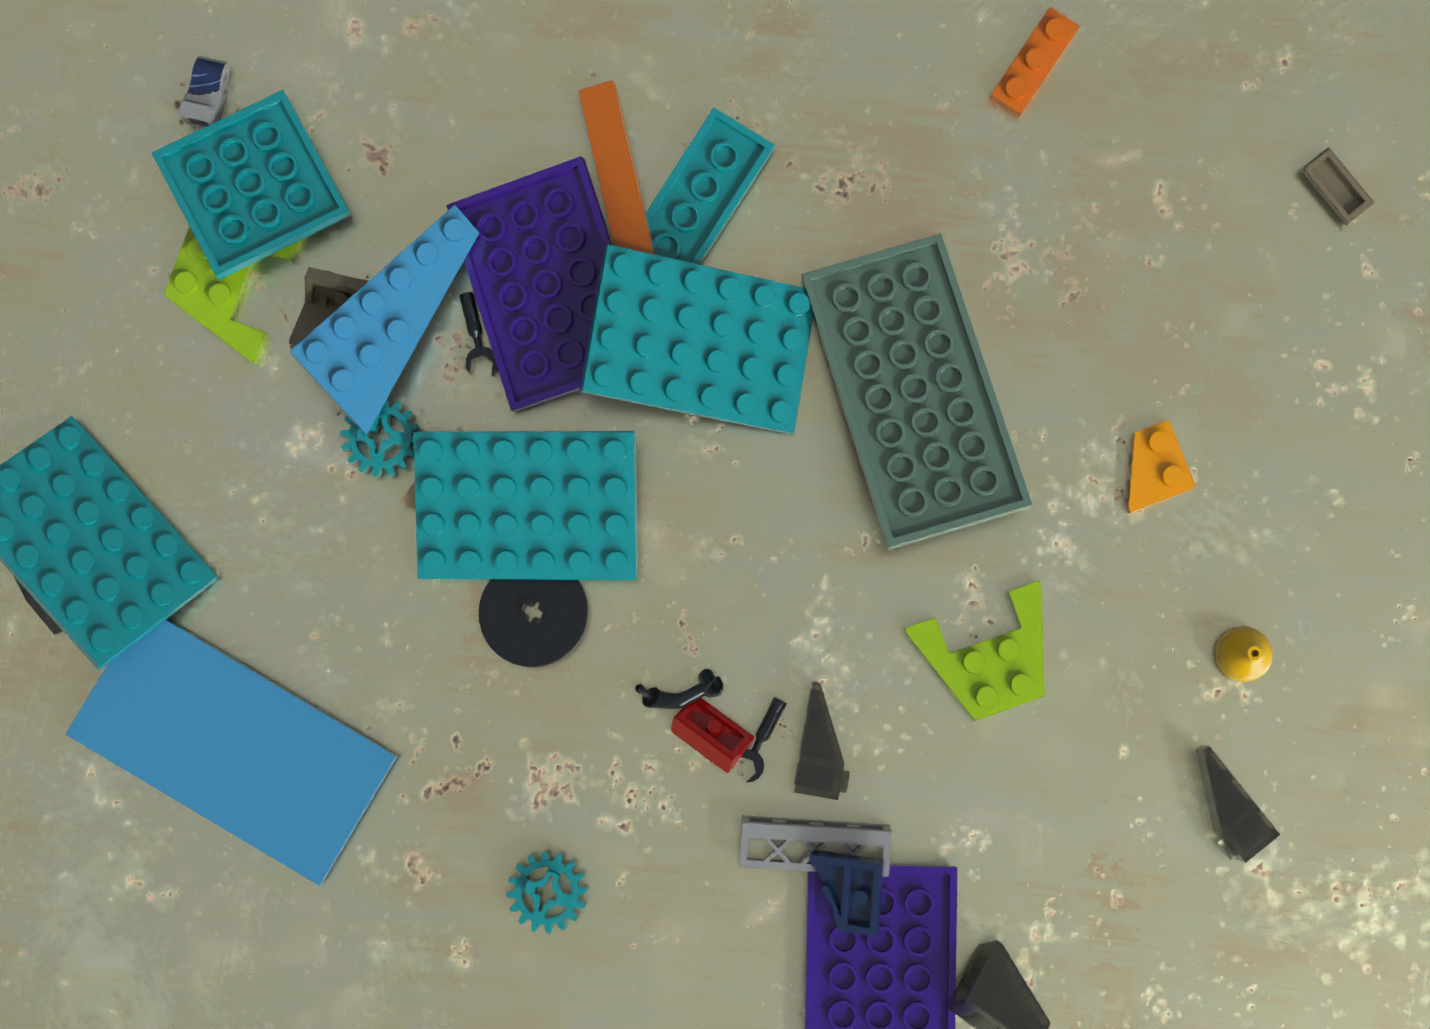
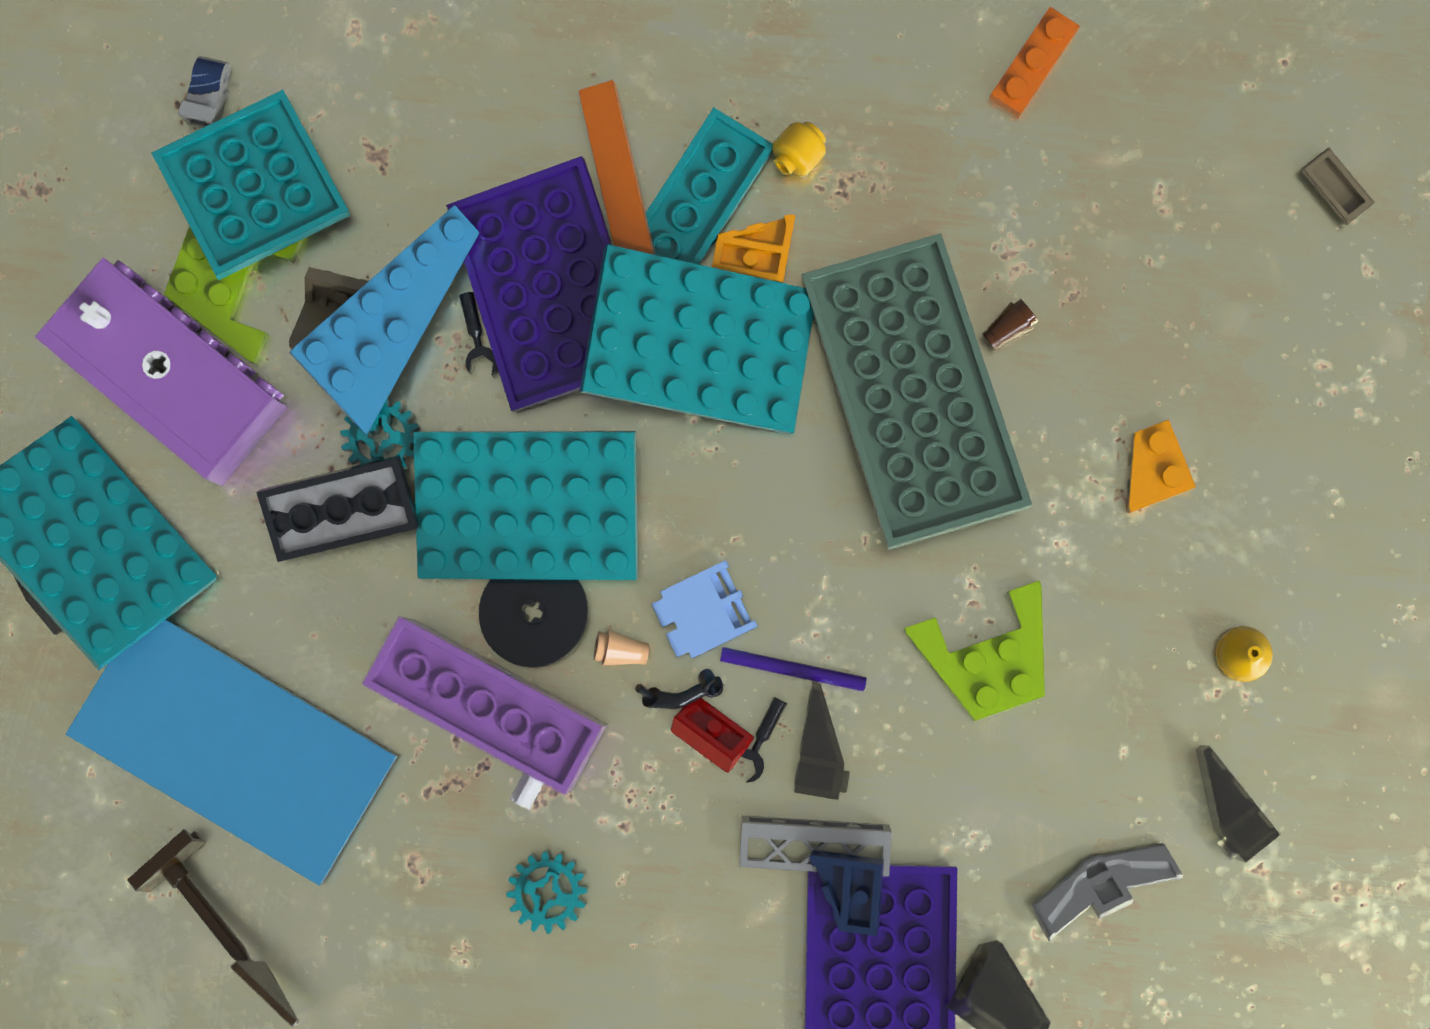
none -> medium lavender piece [35,257,288,486]
none -> dark brown piece [127,829,299,1028]
none -> black piece [256,455,420,562]
none -> medium lavender piece [362,616,607,810]
none -> light nougat cone [593,629,649,666]
none -> light blue plate [651,560,758,658]
none -> light orange wing [712,214,796,283]
none -> dark purple bar [720,647,867,692]
none -> yellow head [772,122,826,176]
none -> reddish brown cone [982,299,1038,350]
none -> light grey plate [1032,843,1183,941]

